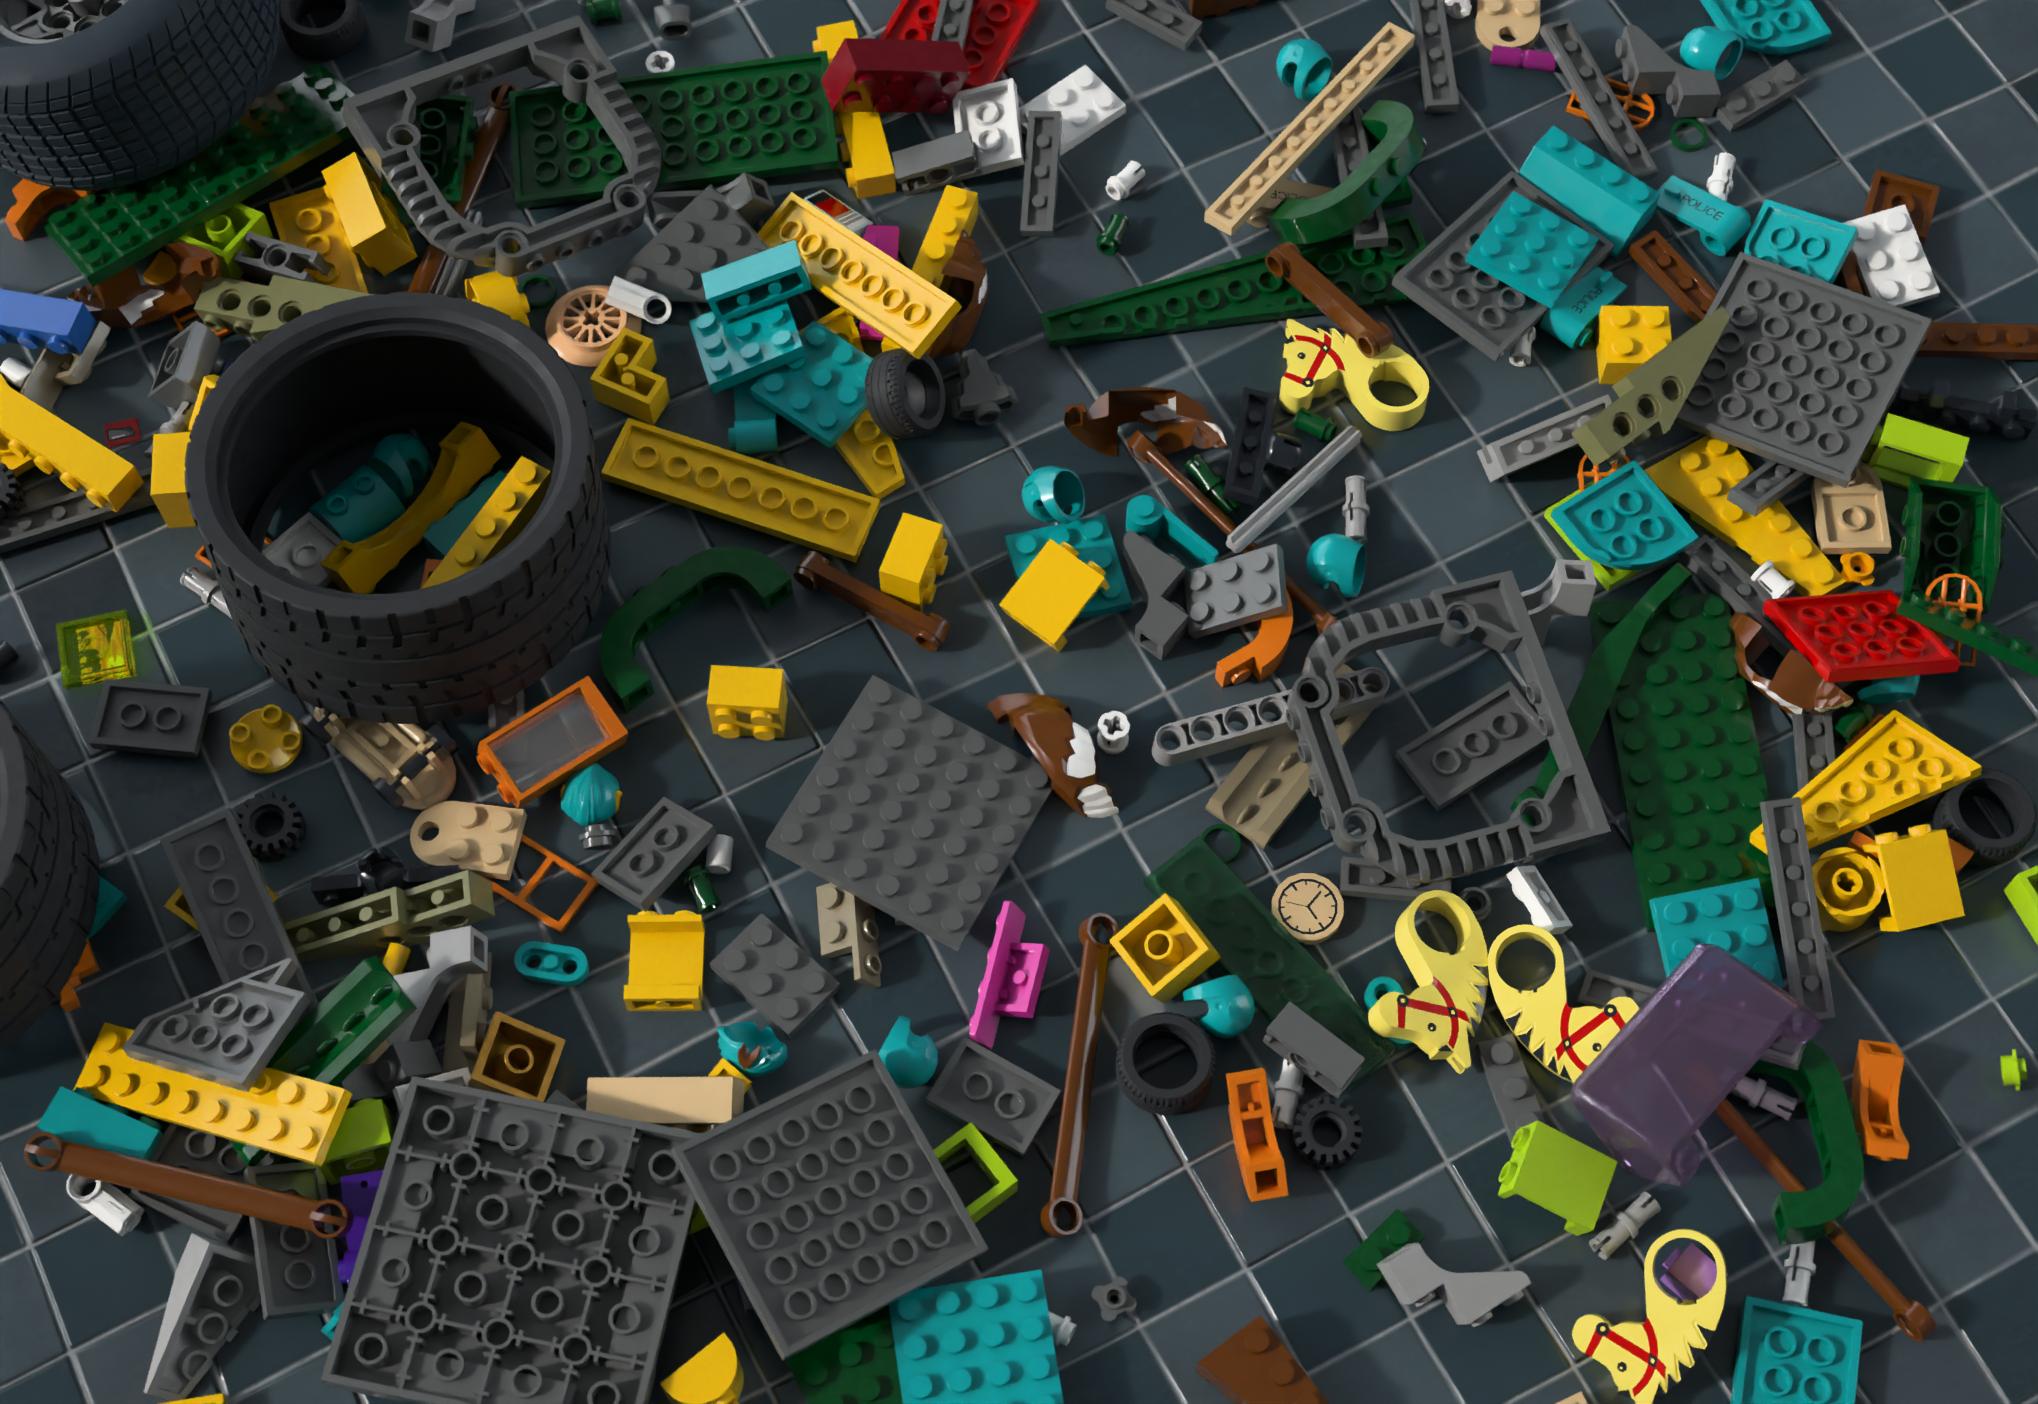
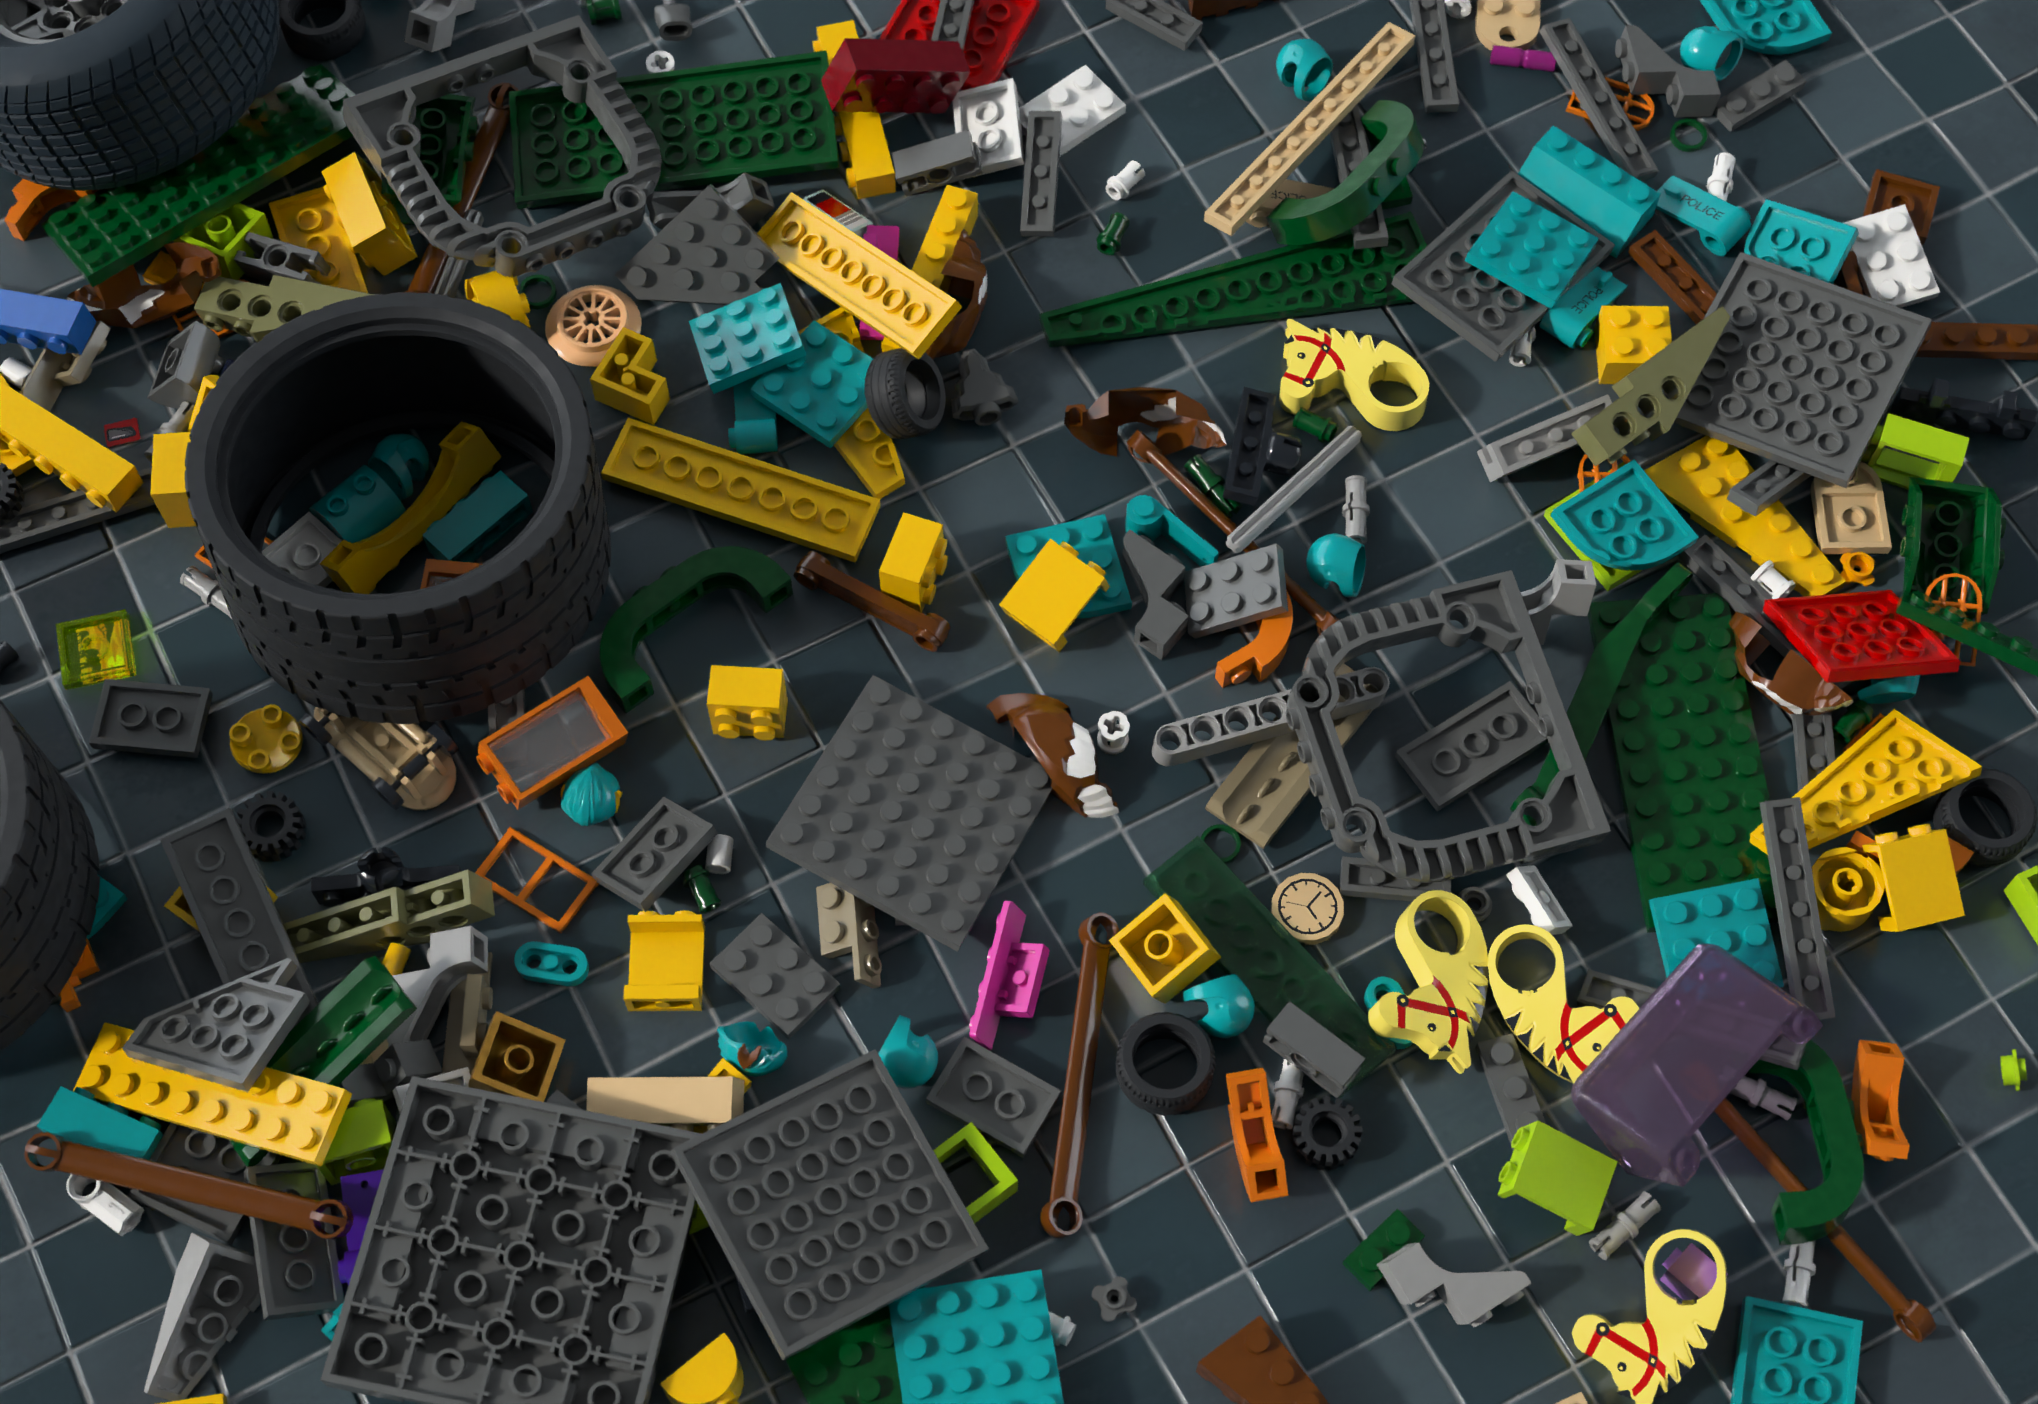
tan plate [410,801,527,881] -> none
yellow brick [421,456,552,589] -> none
dark grey plate [579,824,615,850] -> none
white piece [604,276,672,324] -> none
teal brick [701,240,812,323] -> none
teal helmet [1021,466,1085,524] -> none
reddish brown piece [1265,241,1394,358] -> none

